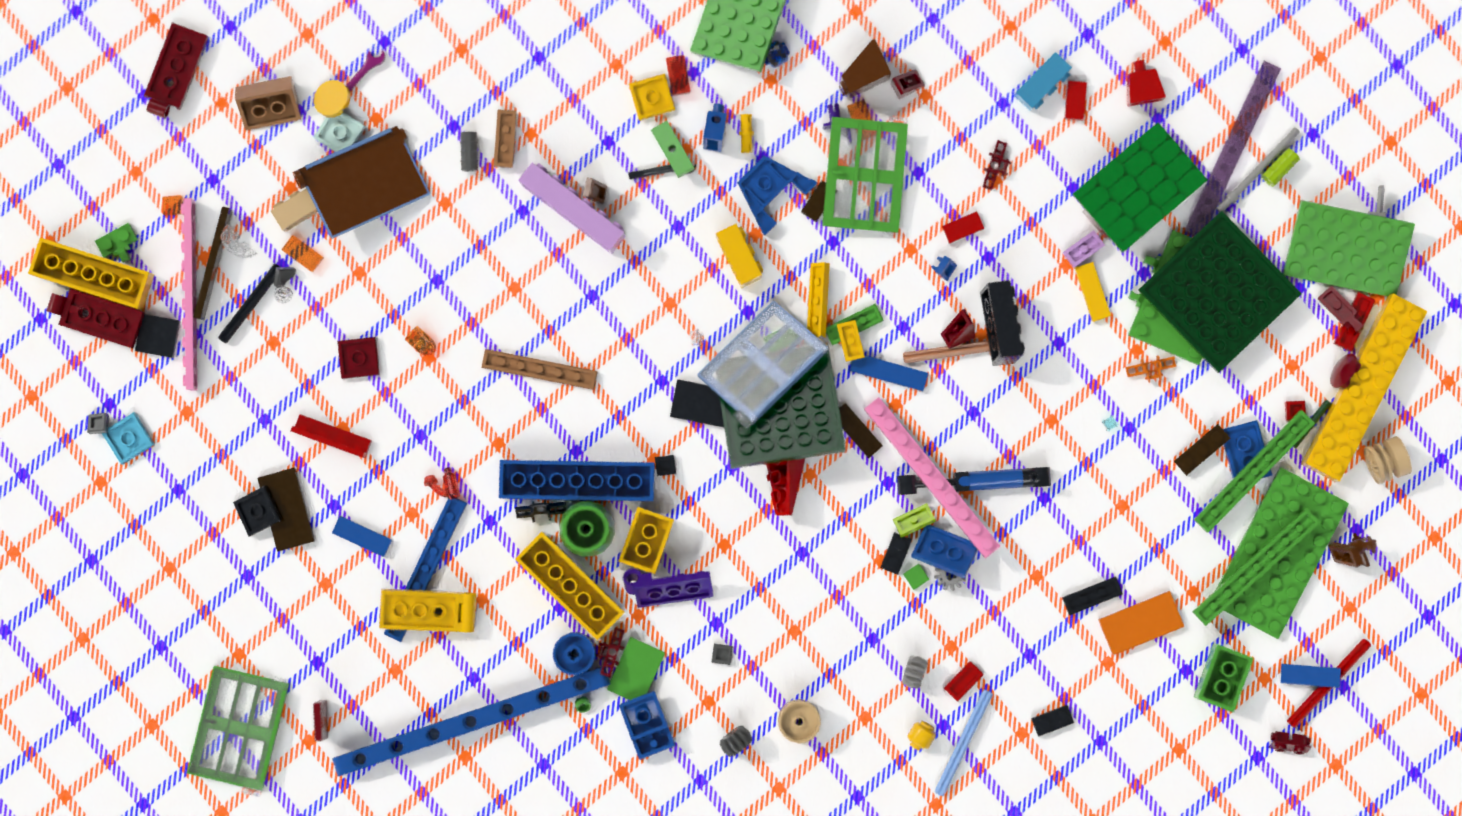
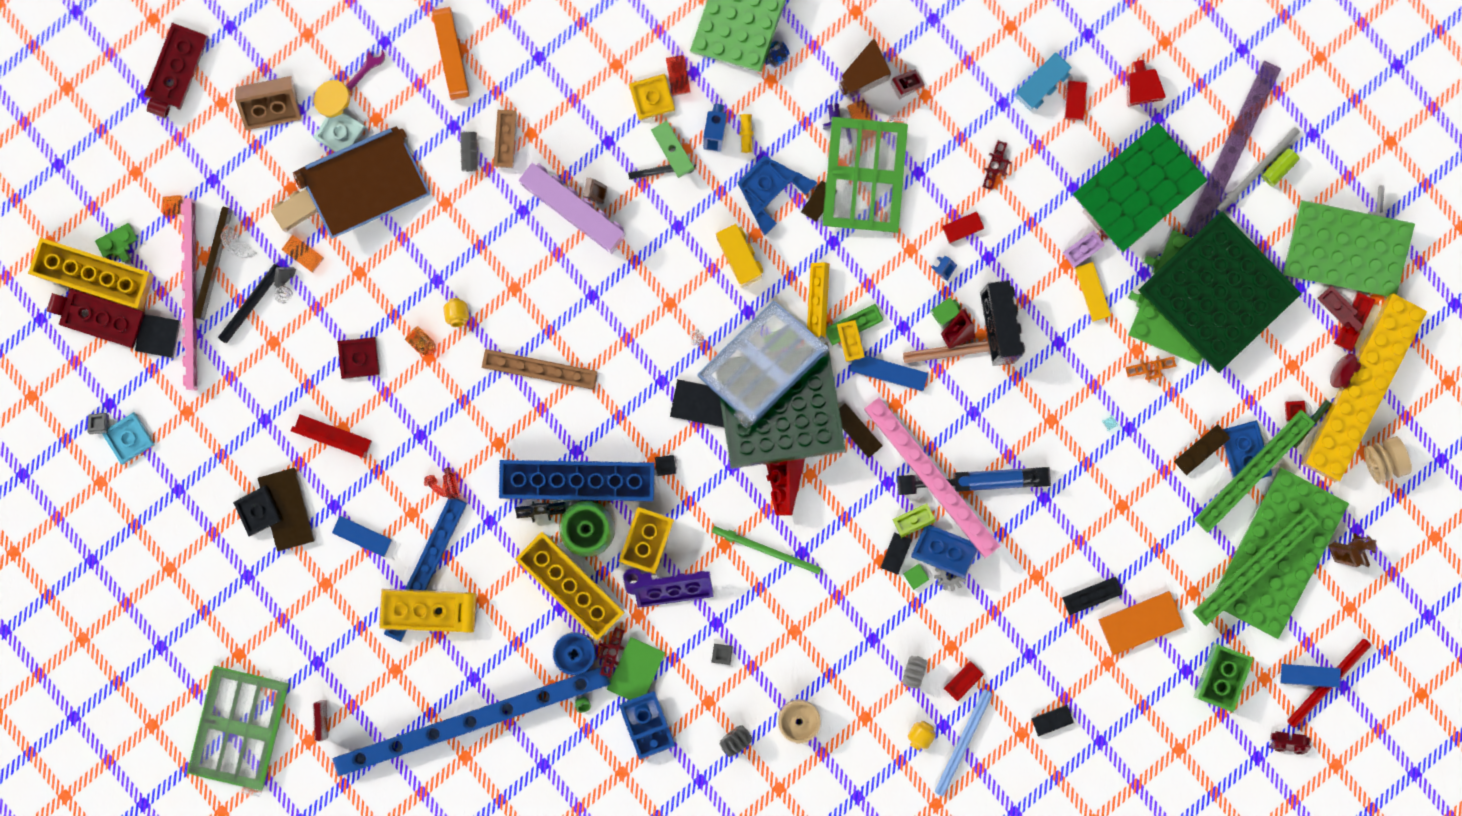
none -> orange beam [432,6,470,101]
none -> yellow head [443,298,469,328]
none -> bright green bar [711,526,821,575]
none -> bright green brick [930,297,961,327]

